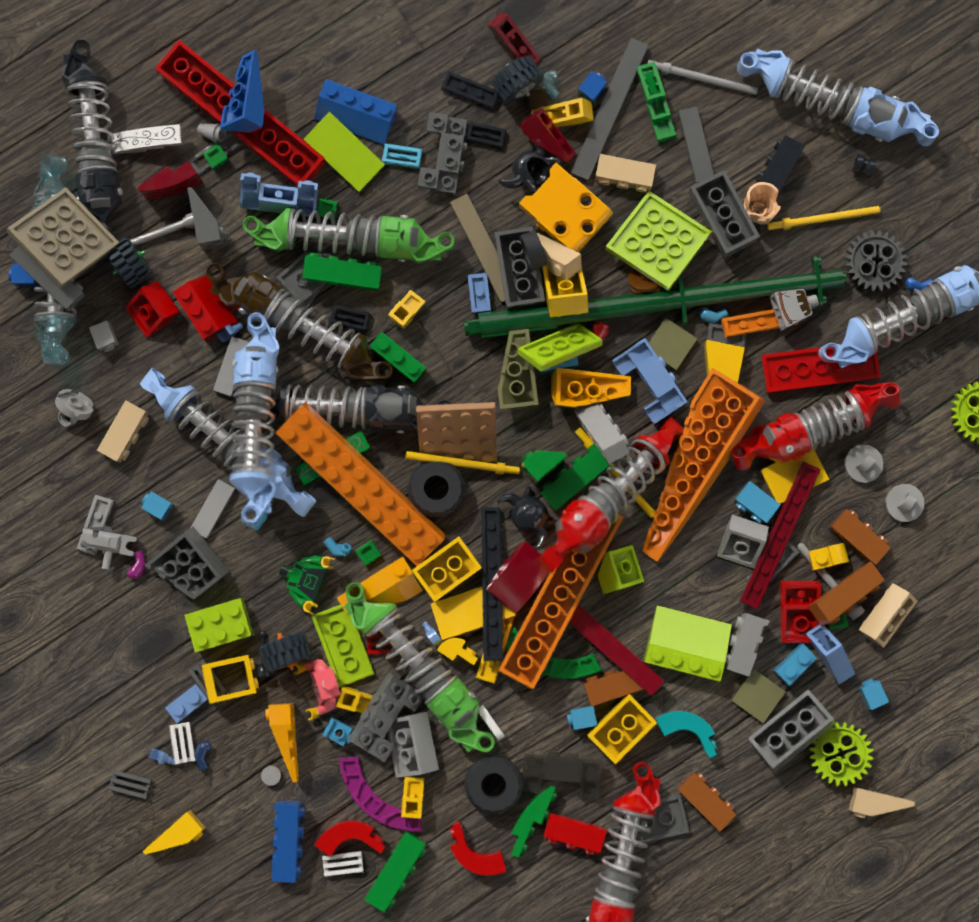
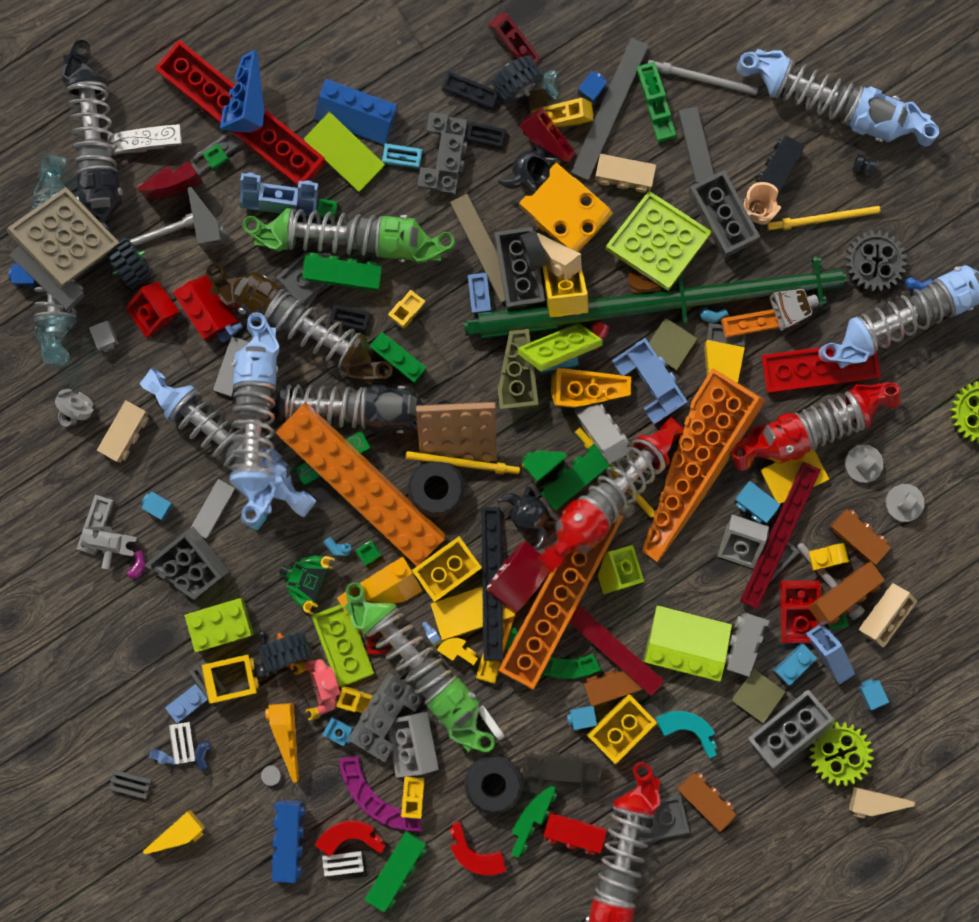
light grey cone [197,123,227,143] -> none

